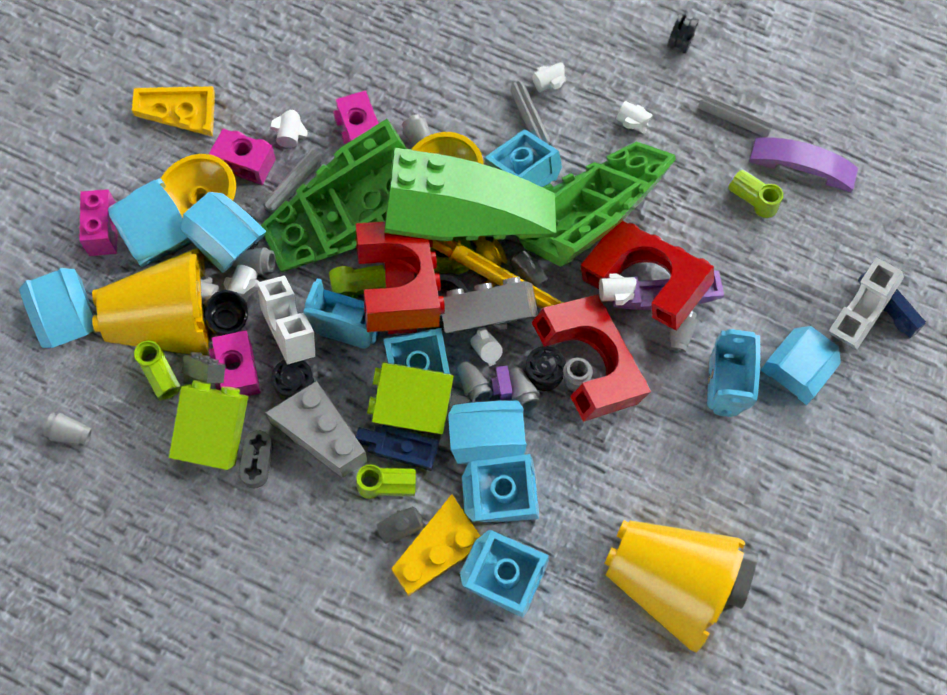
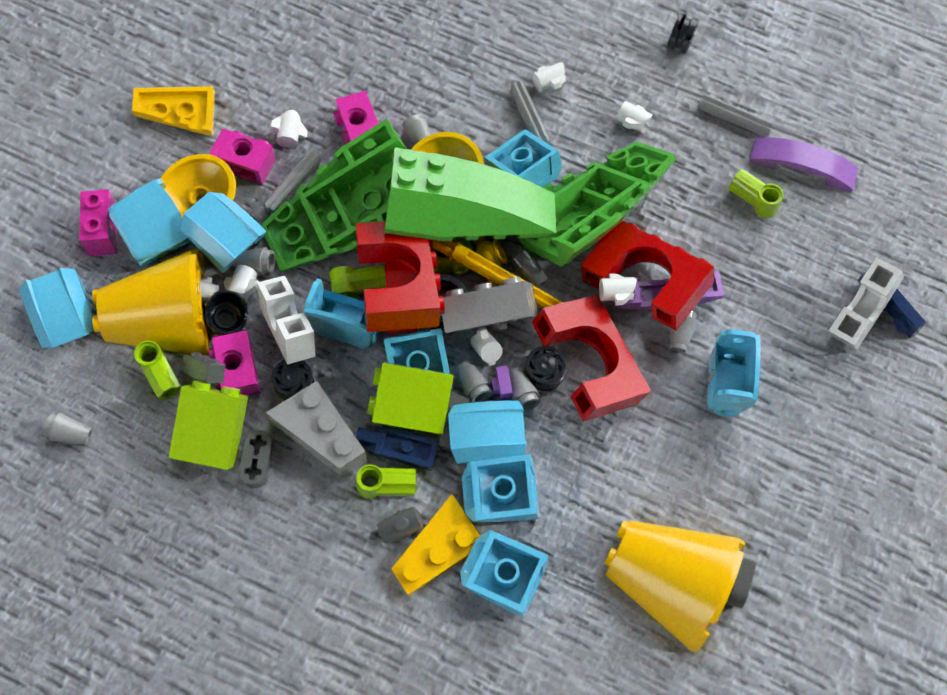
light grey cone [563,358,593,391] -> none
medium azure slope [760,326,841,405] -> none

